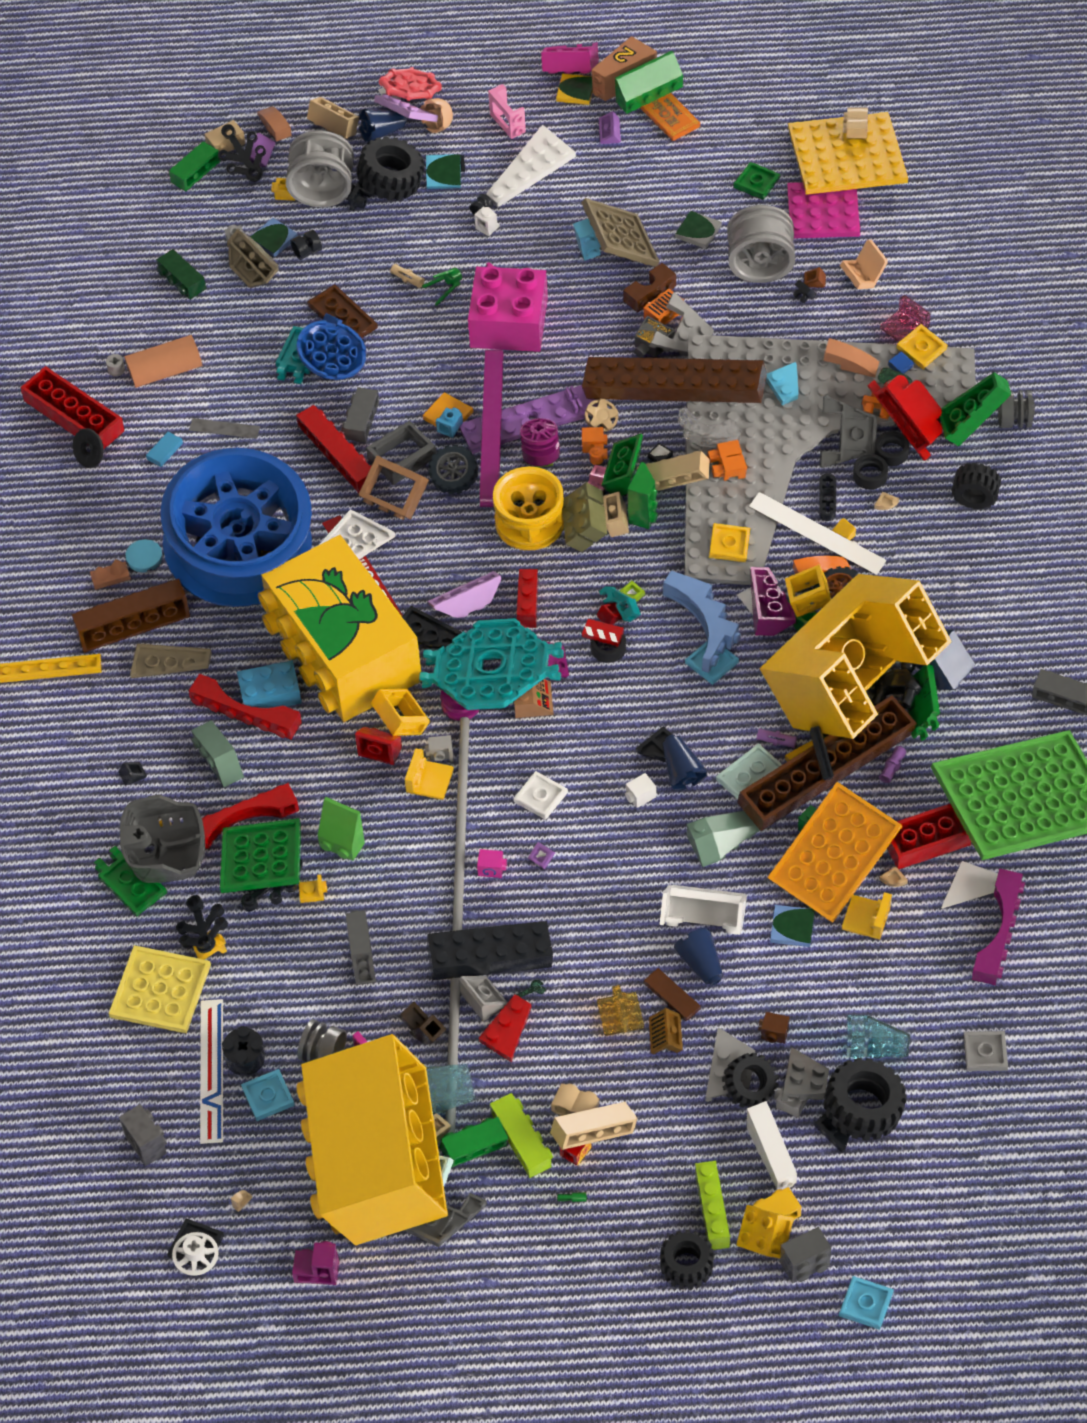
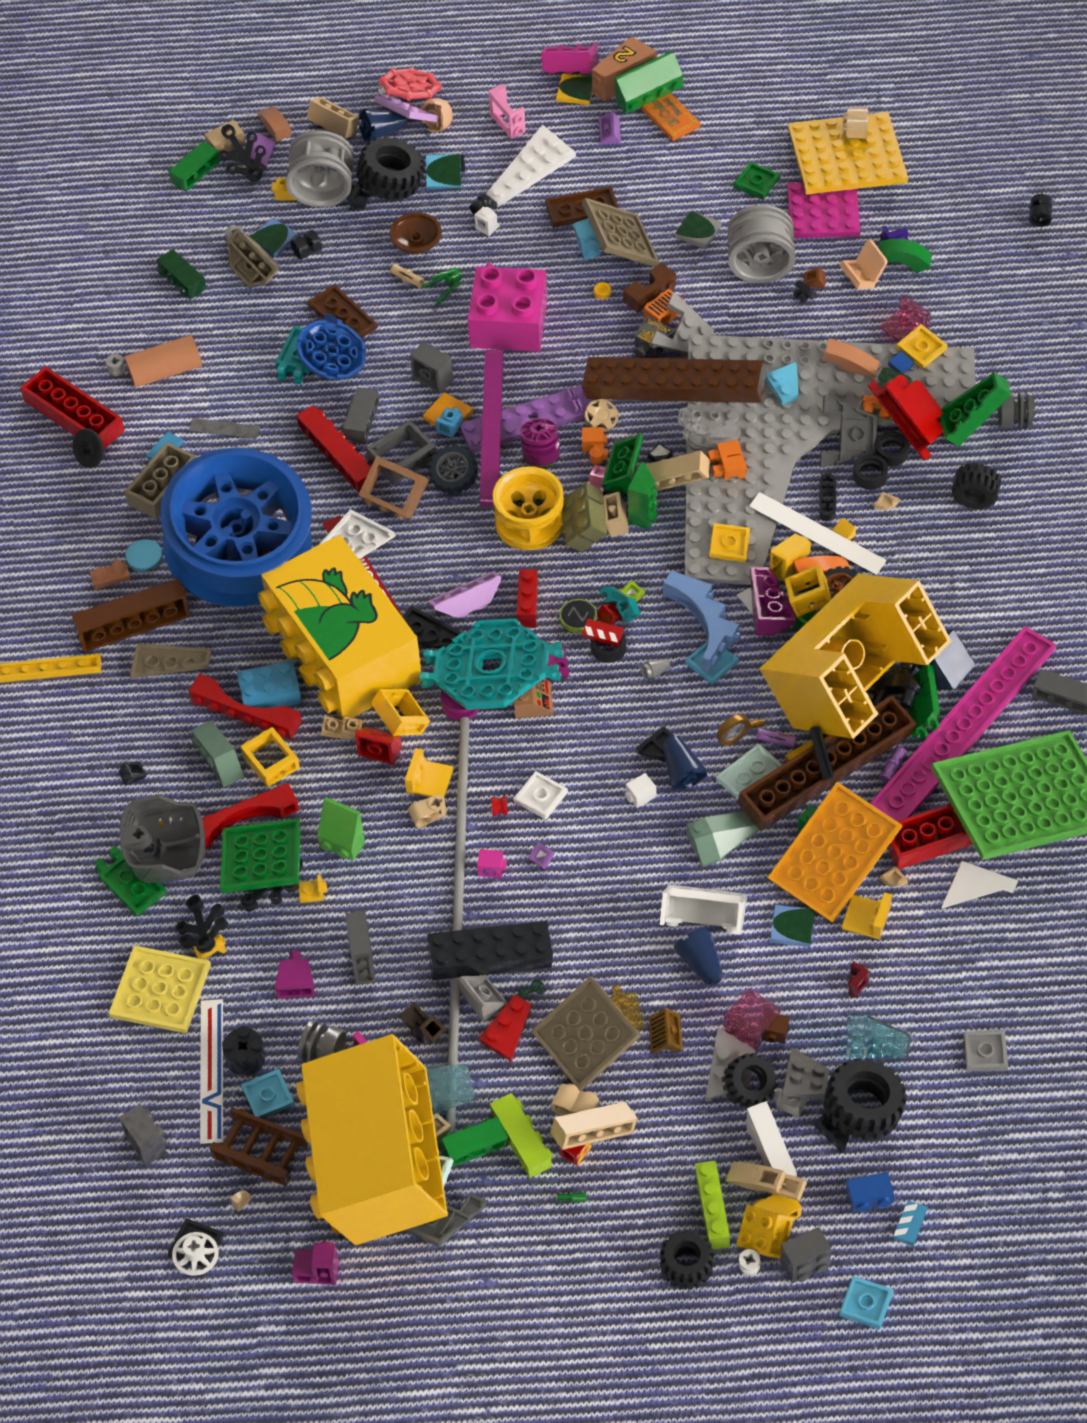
light grey brick [425,735,454,762] -> none
reddish brown tile [644,968,701,1022] -> none
magenta arch [972,868,1025,986] -> none
none -> dark tan brick [124,442,197,519]
none -> reddish brown fence [210,1107,308,1187]
none -> yellow window [240,727,300,788]
none -> magenta torso [275,951,315,999]
none -> tan slope [320,716,363,739]
none -> reddish brown dish [390,212,442,253]
none -> tan piece [408,794,447,828]
none -> dark grey brick [410,342,453,394]
none -> red wheel [491,796,508,816]
none -> dark tan plate [531,976,641,1091]
none -> reddish brown tile [545,186,619,228]
none -> black tile [559,599,597,633]
none -> yellow tile [594,282,611,300]
none -> light grey cone [641,658,670,679]
none -> pearl gold piece [716,714,765,746]
none -> clear pink bracket [724,988,781,1050]
none -> tan slope [725,1162,807,1201]
none -> white wheel [739,1249,761,1276]
none -> yellow slope [770,533,811,582]
none -> blue brick [846,1172,894,1212]
none -> dark red bracket [848,961,870,998]
none -> dark pink plate [870,626,1056,821]
none -> green arch [878,239,932,273]
none -> dark purple bracket [880,226,908,241]
none -> dark azure tile [893,1200,928,1246]
none -> black wheel [1029,194,1052,227]

